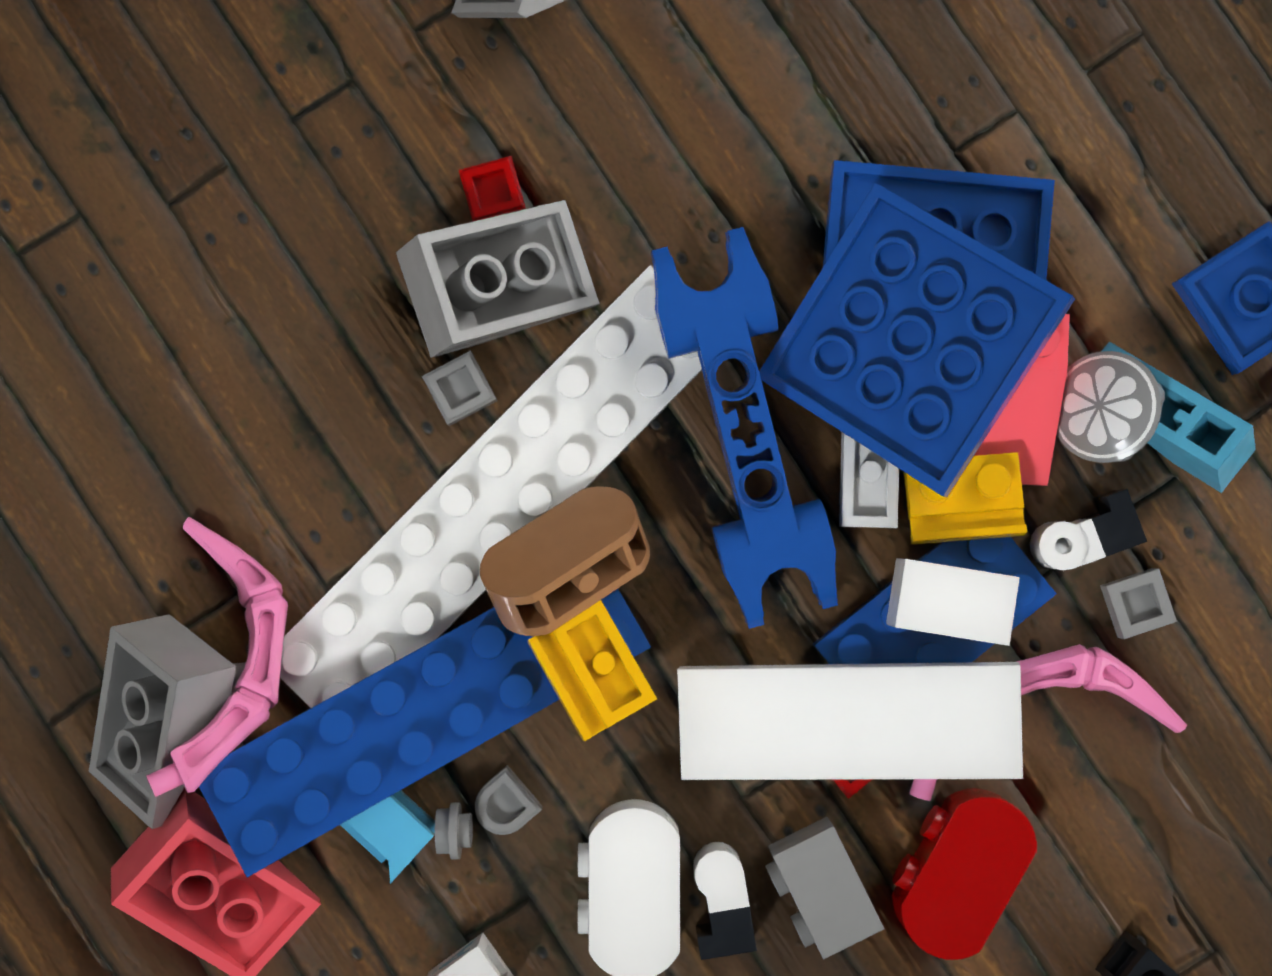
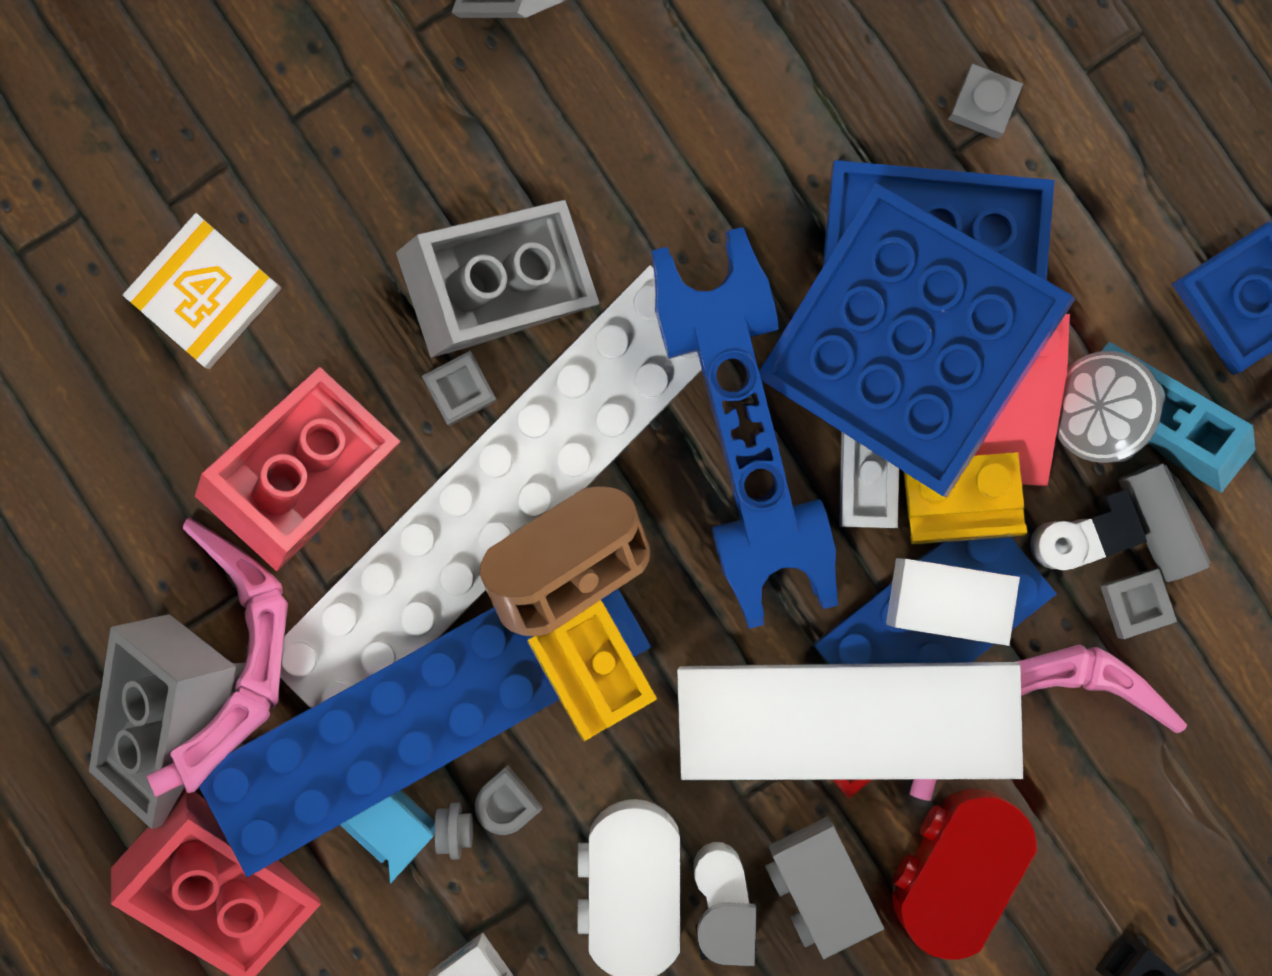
red tile [459,156,526,221] -> none
none -> white tile [123,213,282,369]
none -> coral slope [195,367,401,571]
none -> light grey tile [697,903,756,966]
none -> light grey plate [948,64,1023,139]
none -> light grey brick [1118,464,1210,582]

